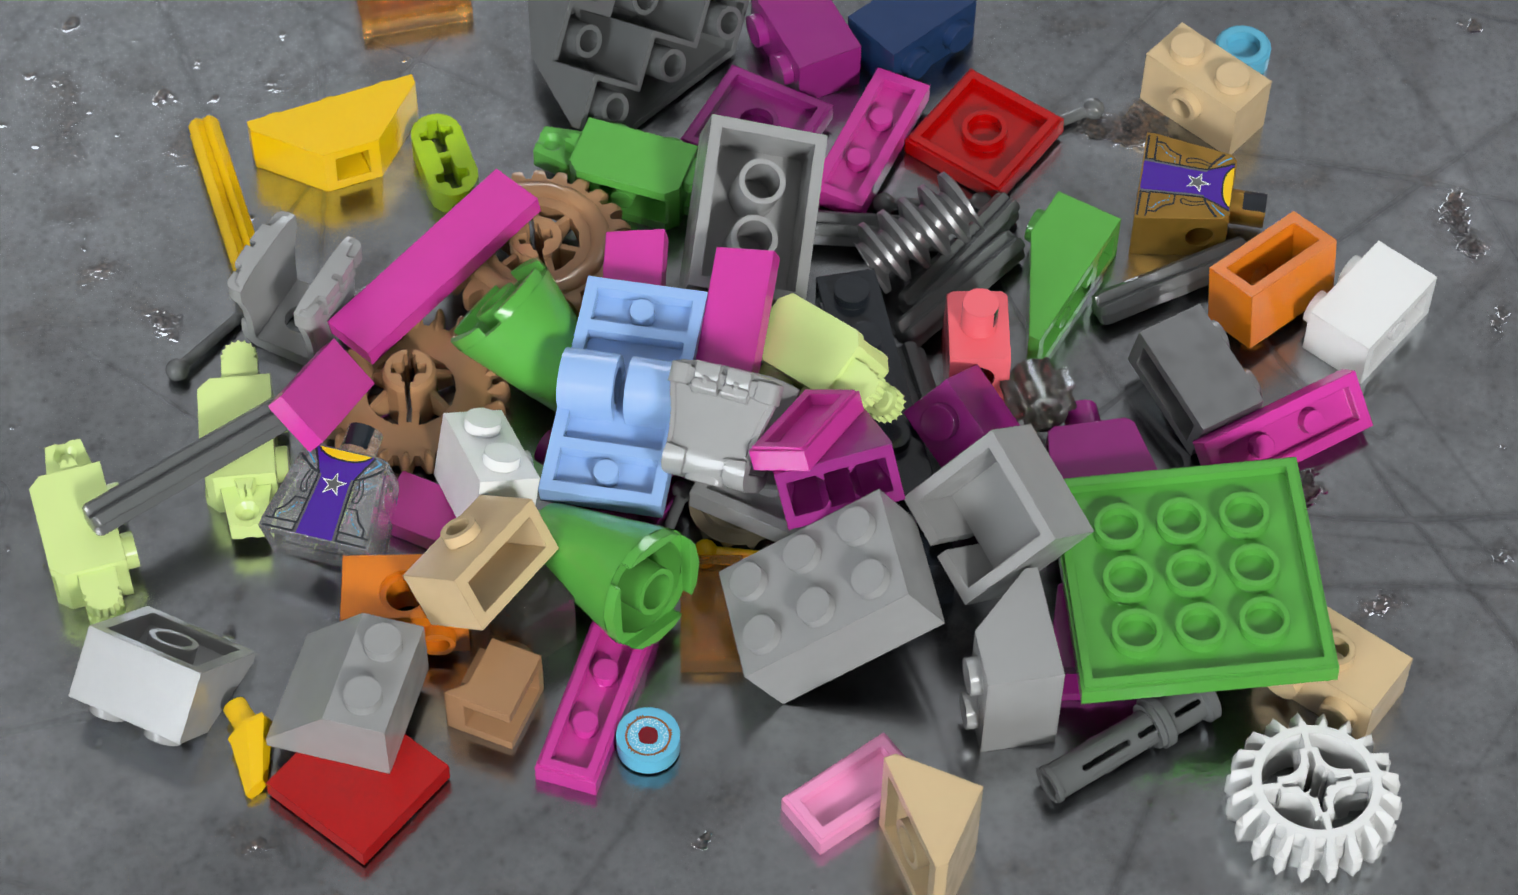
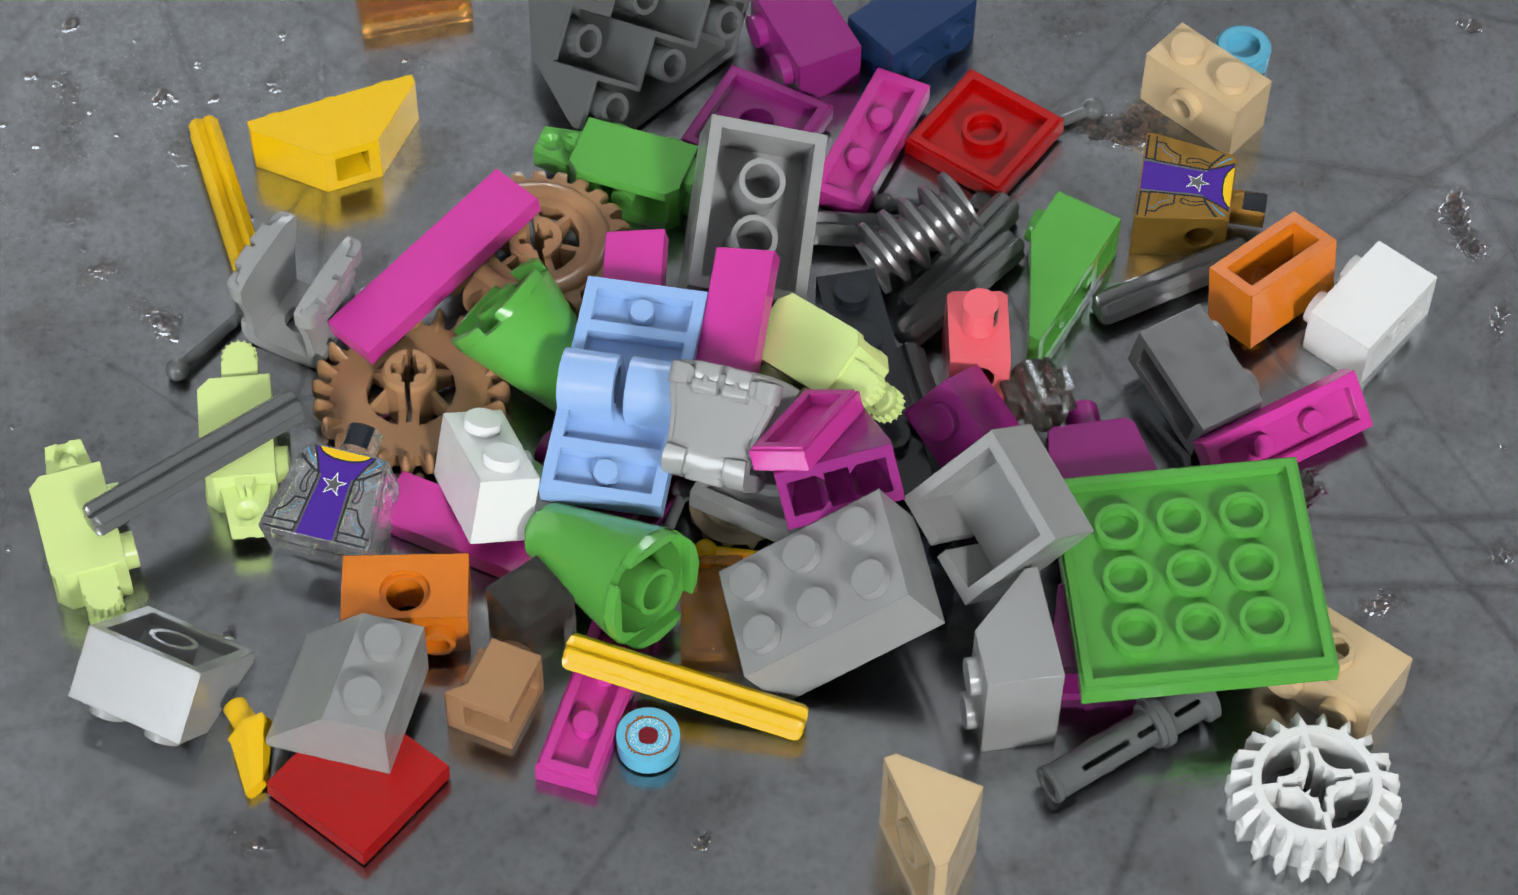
dark pink tile [268,339,375,452] -> none
tan brick [403,495,559,630] -> none
lime beam [411,113,479,213] -> none
bright pink tile [781,732,905,855] -> none
none -> yellow axle [562,633,809,741]

